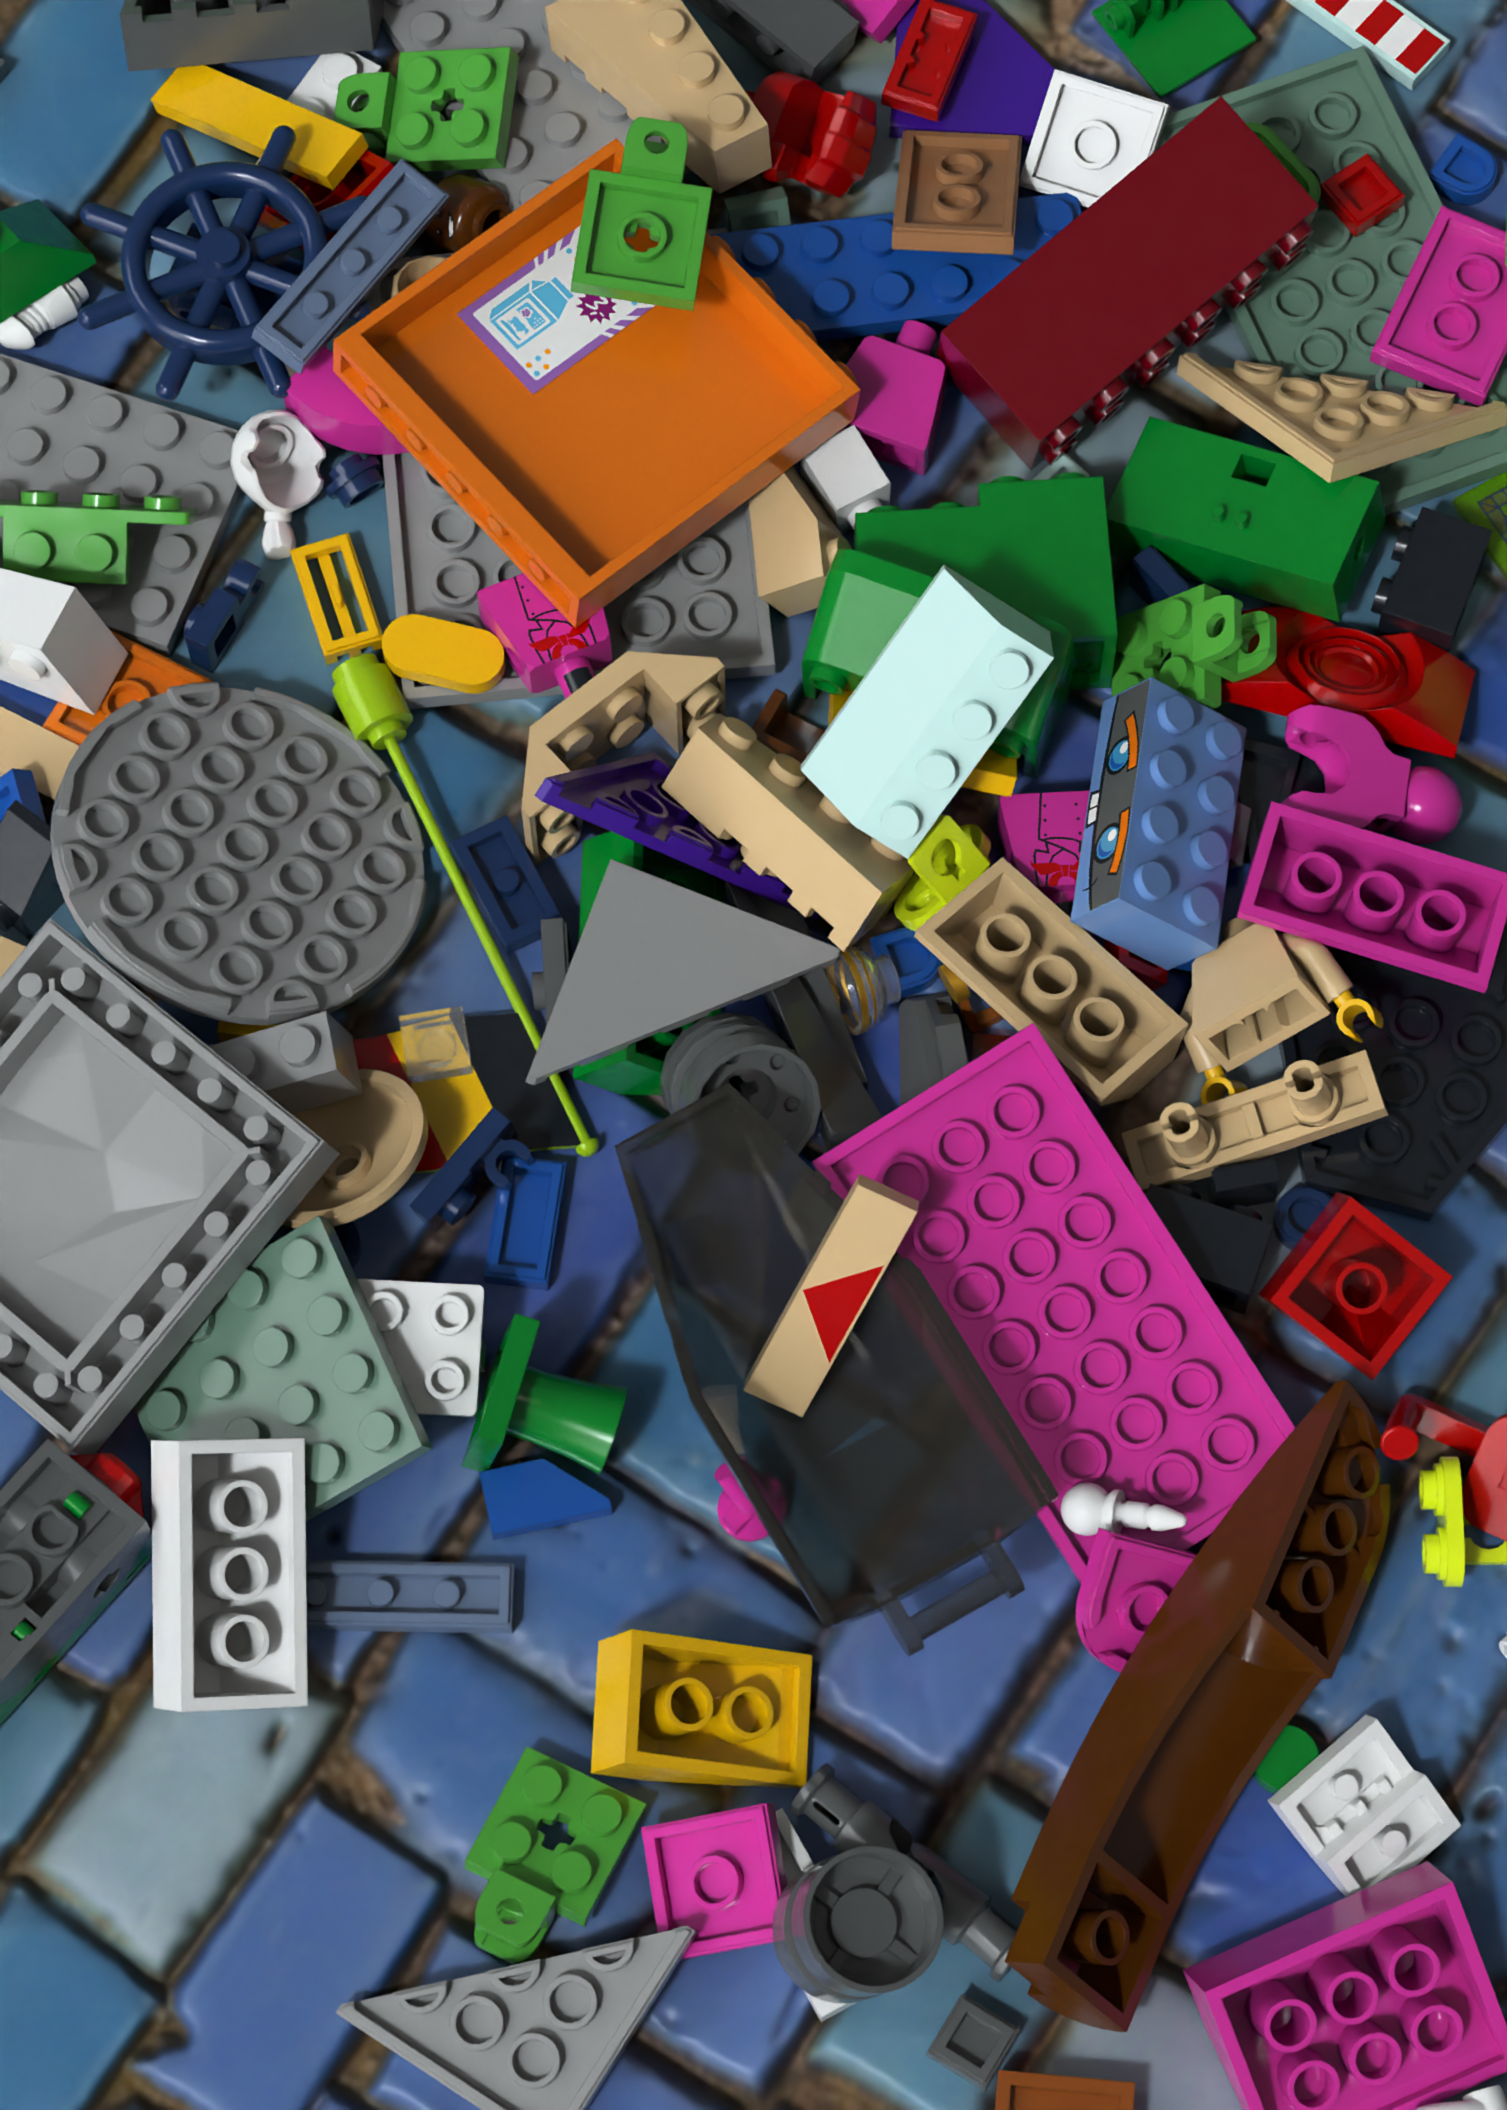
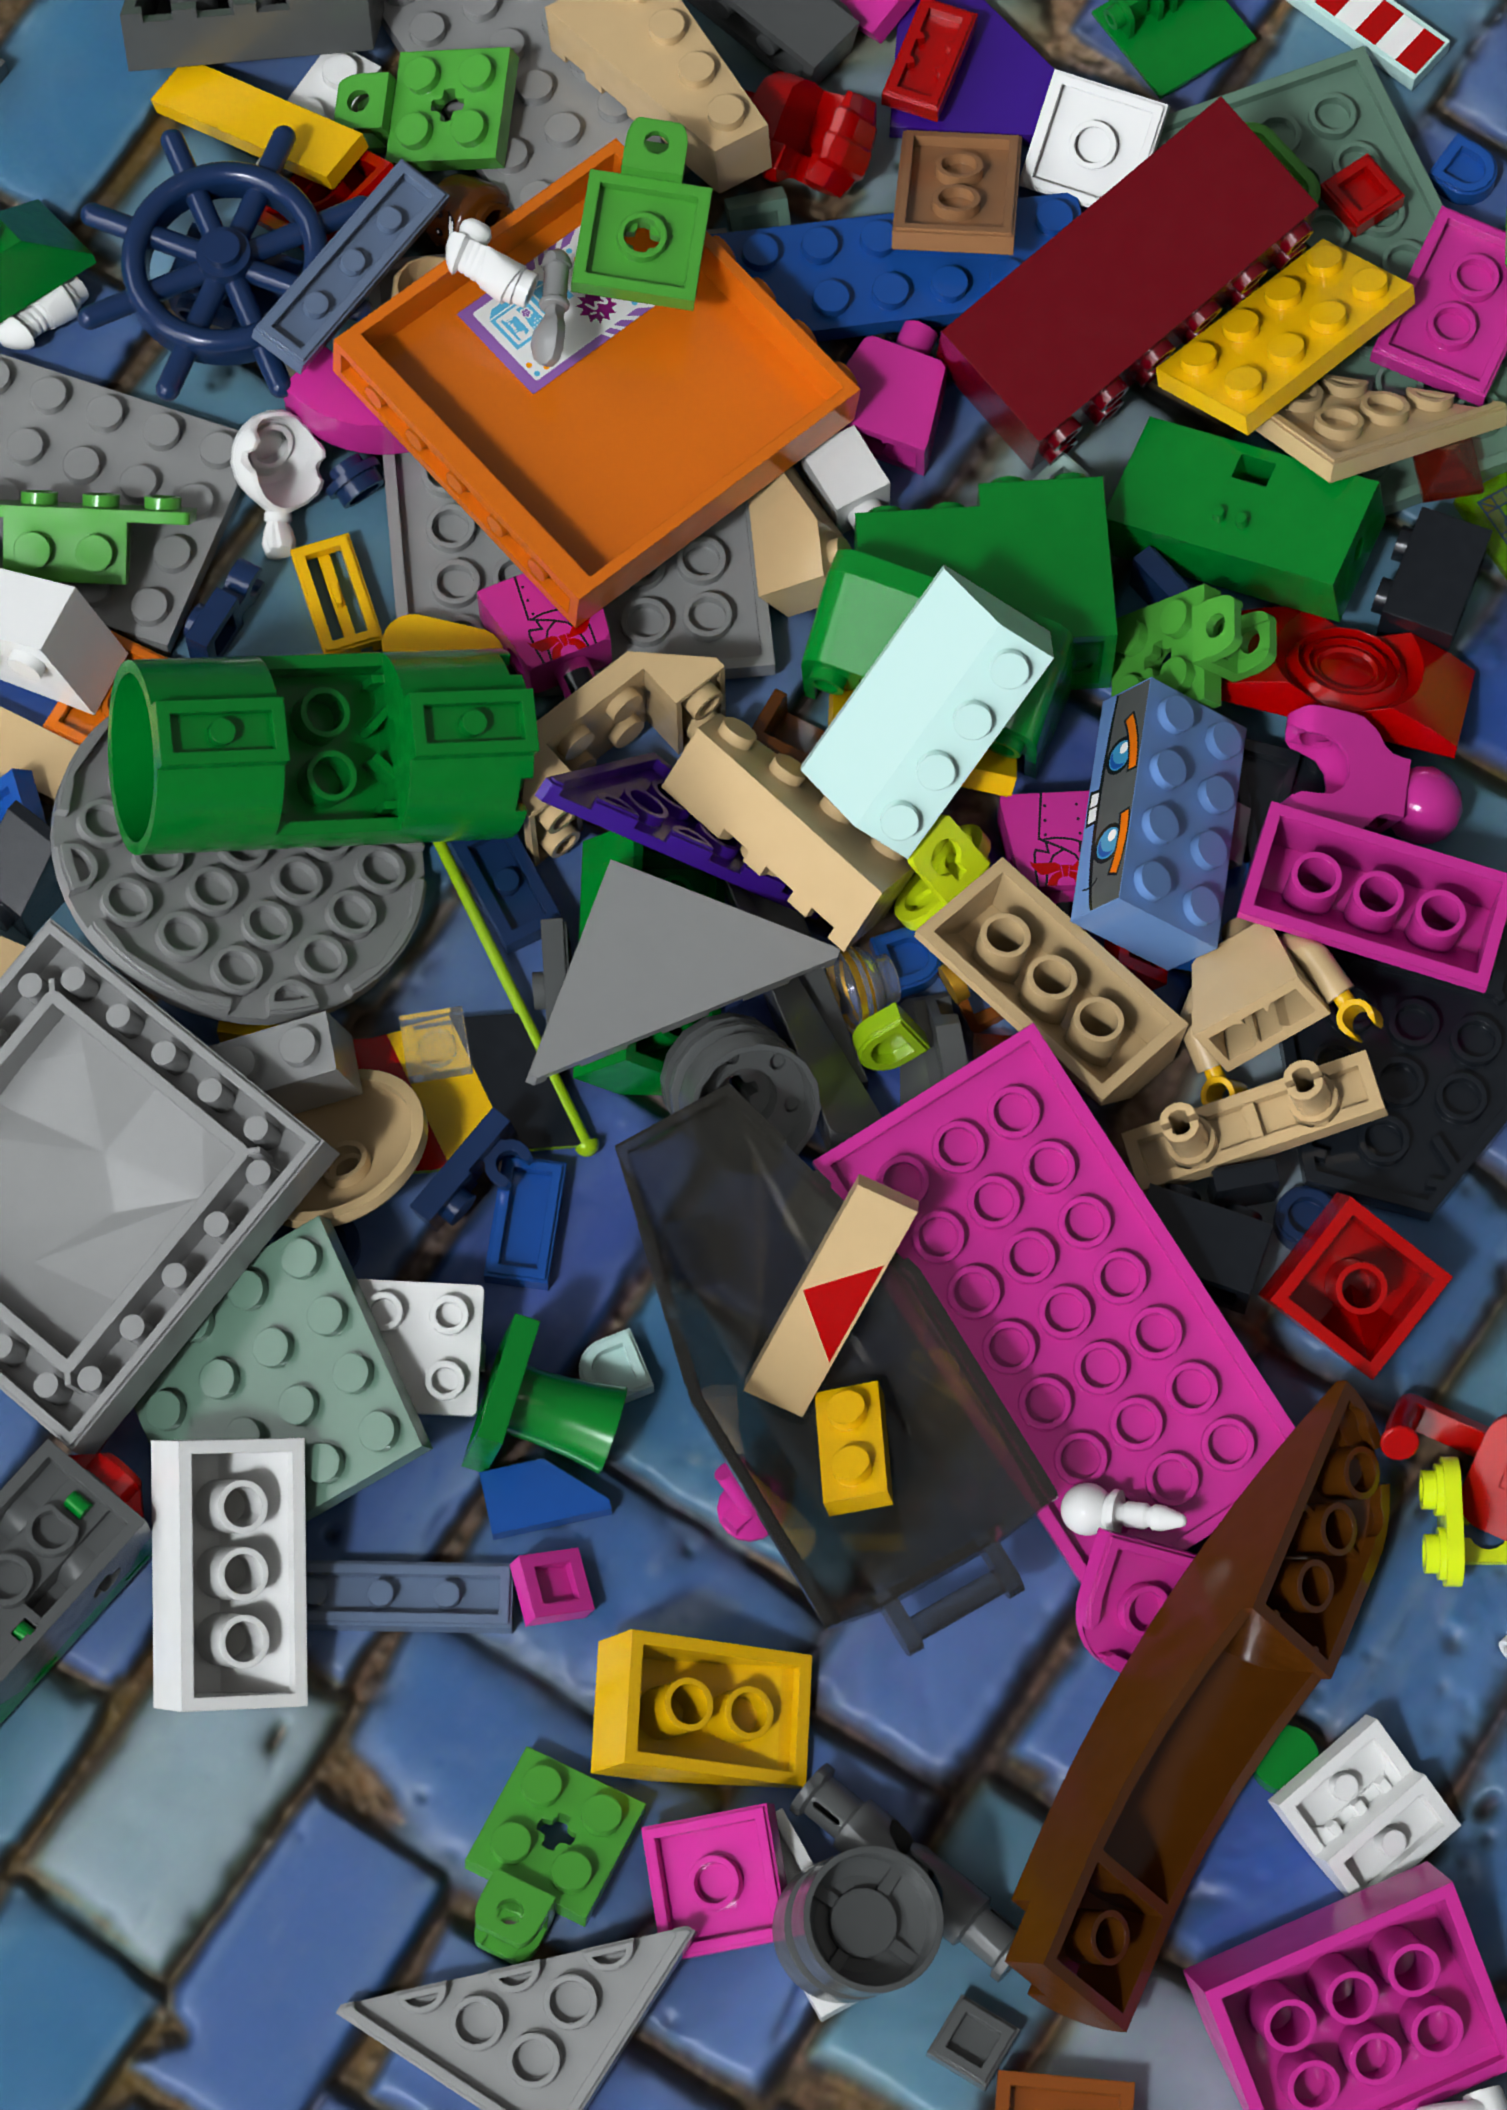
none -> green cylinder [108,648,540,855]
none -> white arm [446,218,539,308]
none -> dark pink tile [510,1547,595,1627]
none -> light grey piece [530,248,572,367]
none -> light aqua tile [579,1328,654,1404]
none -> yellow plate [815,1381,894,1517]
none -> lime tile [852,1002,931,1071]
none -> yellow plate [1156,239,1415,435]
none -> clear red slope [1412,437,1484,503]

